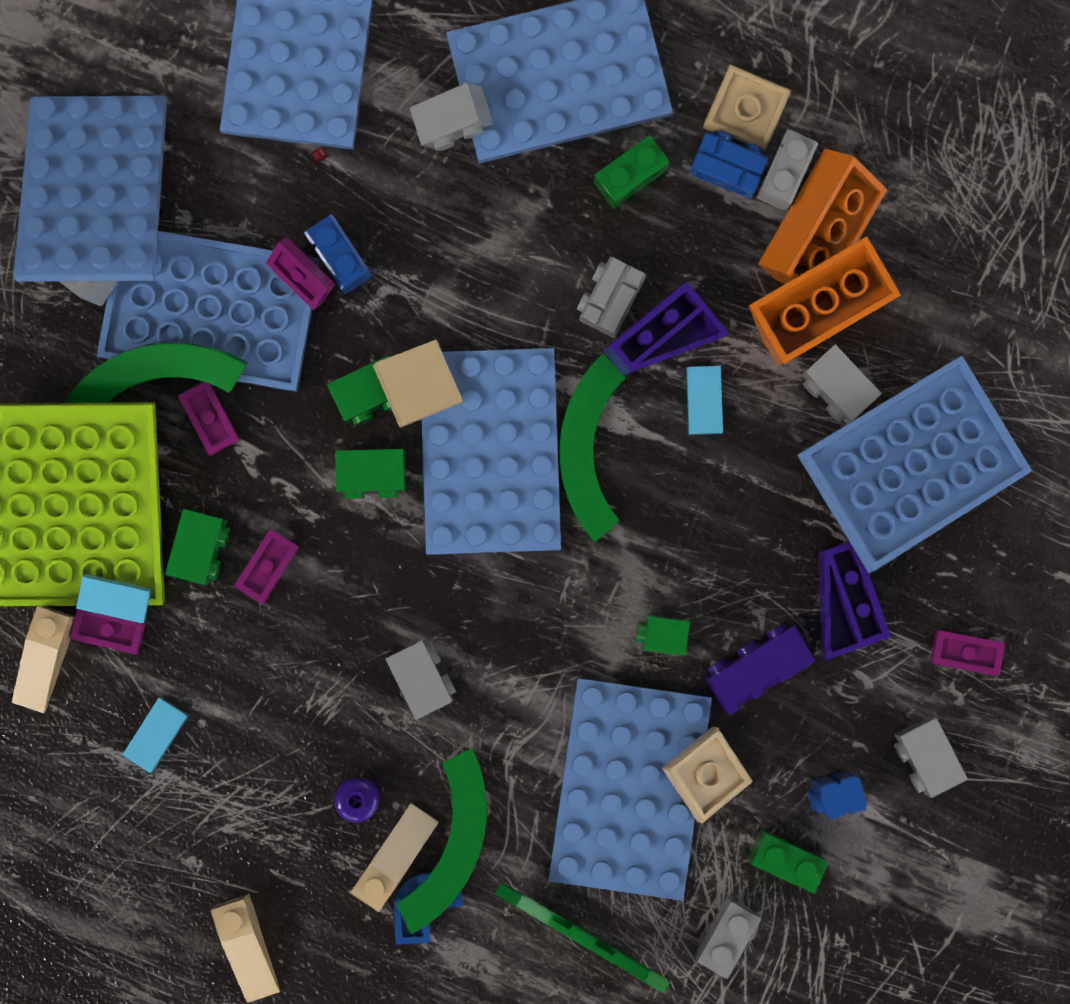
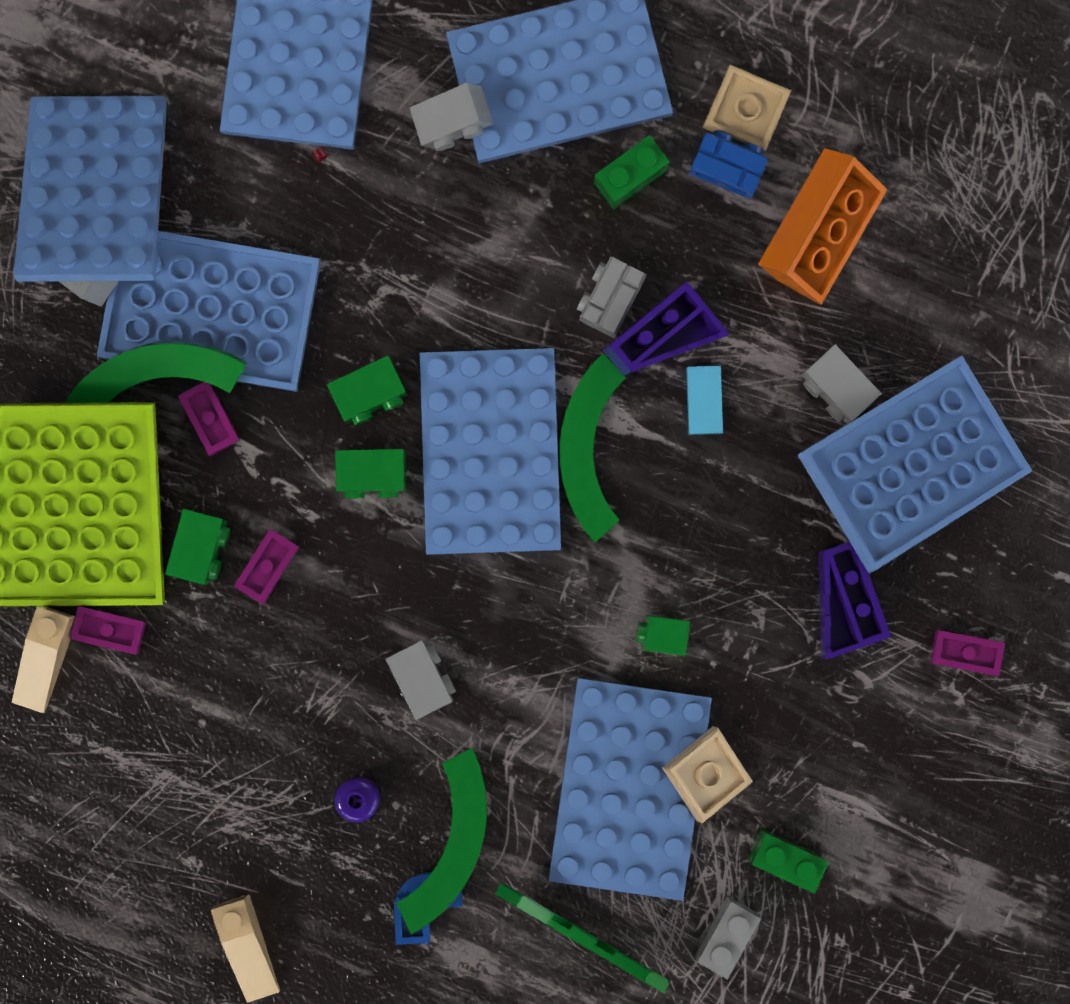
medium azure tile [76,574,152,623] -> none
medium azure tile [122,697,189,773] -> none
magenta plate [266,237,335,310] -> none
blue brick [304,215,372,295] -> none
tan slope [351,803,439,912] -> none
tan tile [373,340,463,428] -> none
dark purple wedge [704,623,815,715] -> none
orange slope [749,236,901,367] -> none
light grey brick [756,129,818,211] -> none
blue brick [807,770,868,820] -> none
light grey brick [894,716,968,798] -> none

